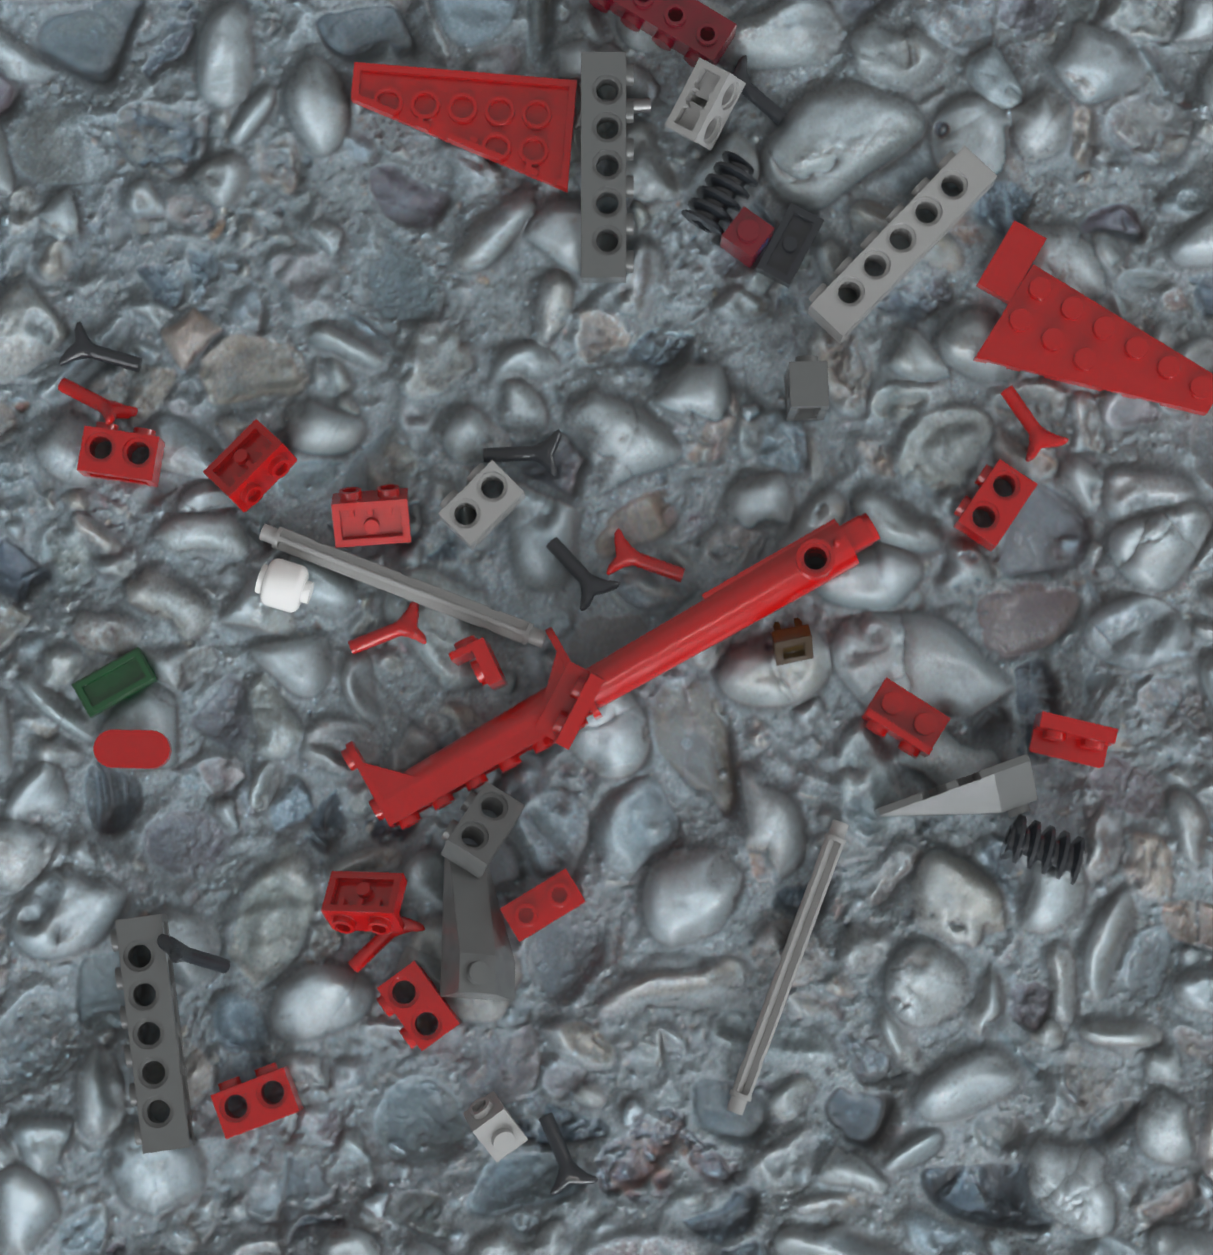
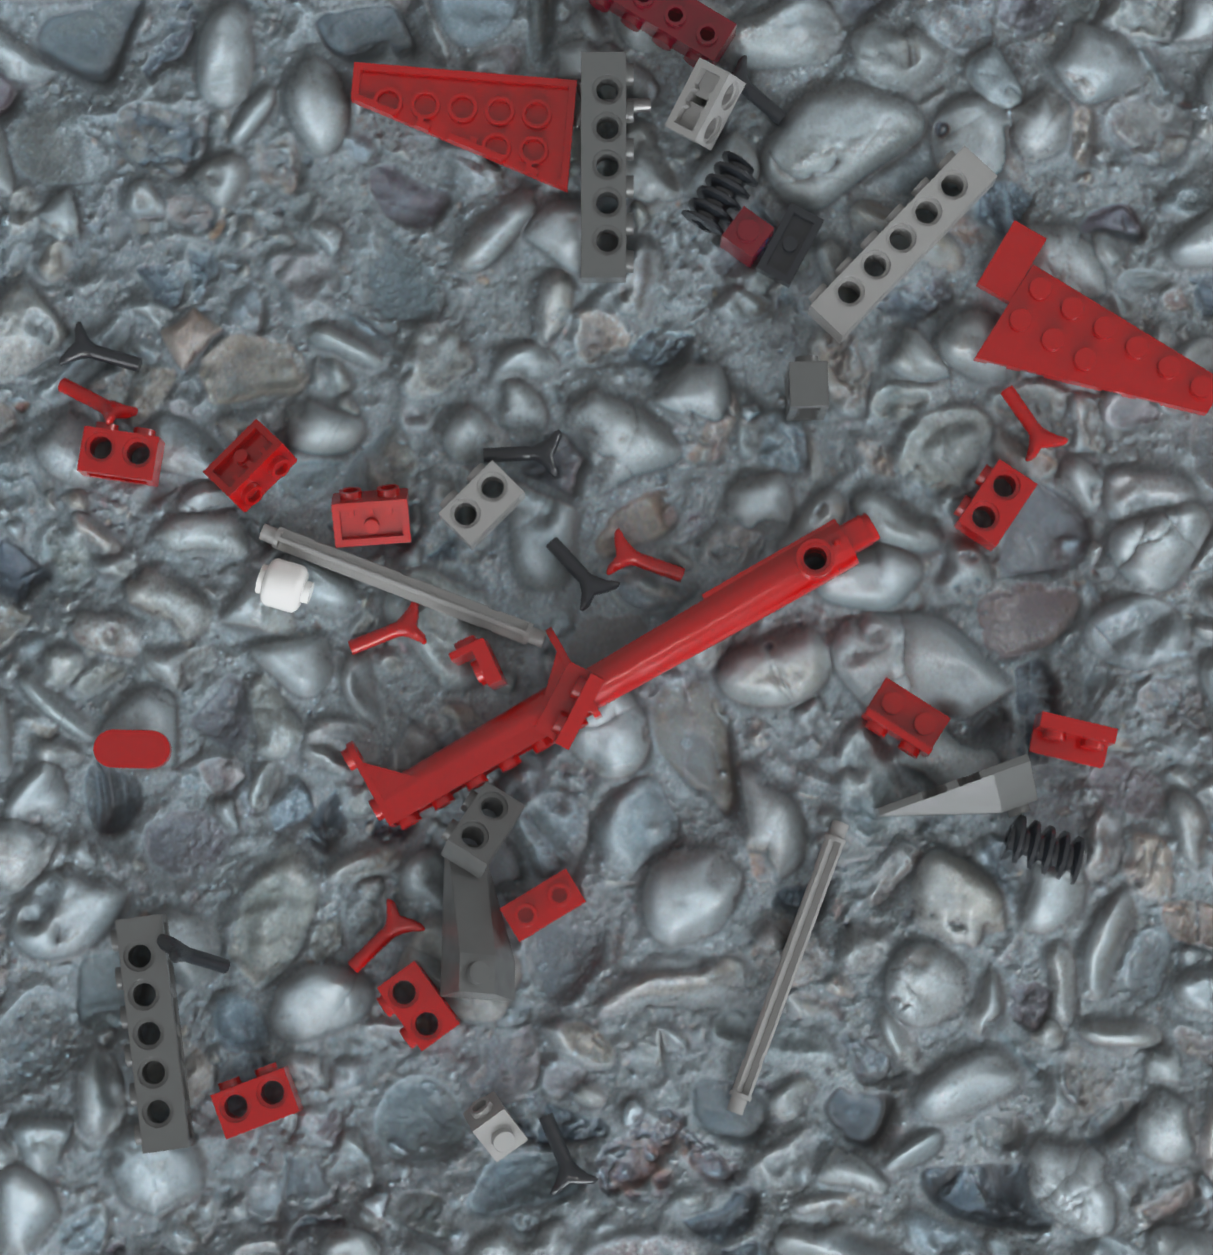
dark green tile [71,647,158,718] -> none
red bracket [321,871,408,935] -> none
dark brown tile [771,617,814,666] -> none

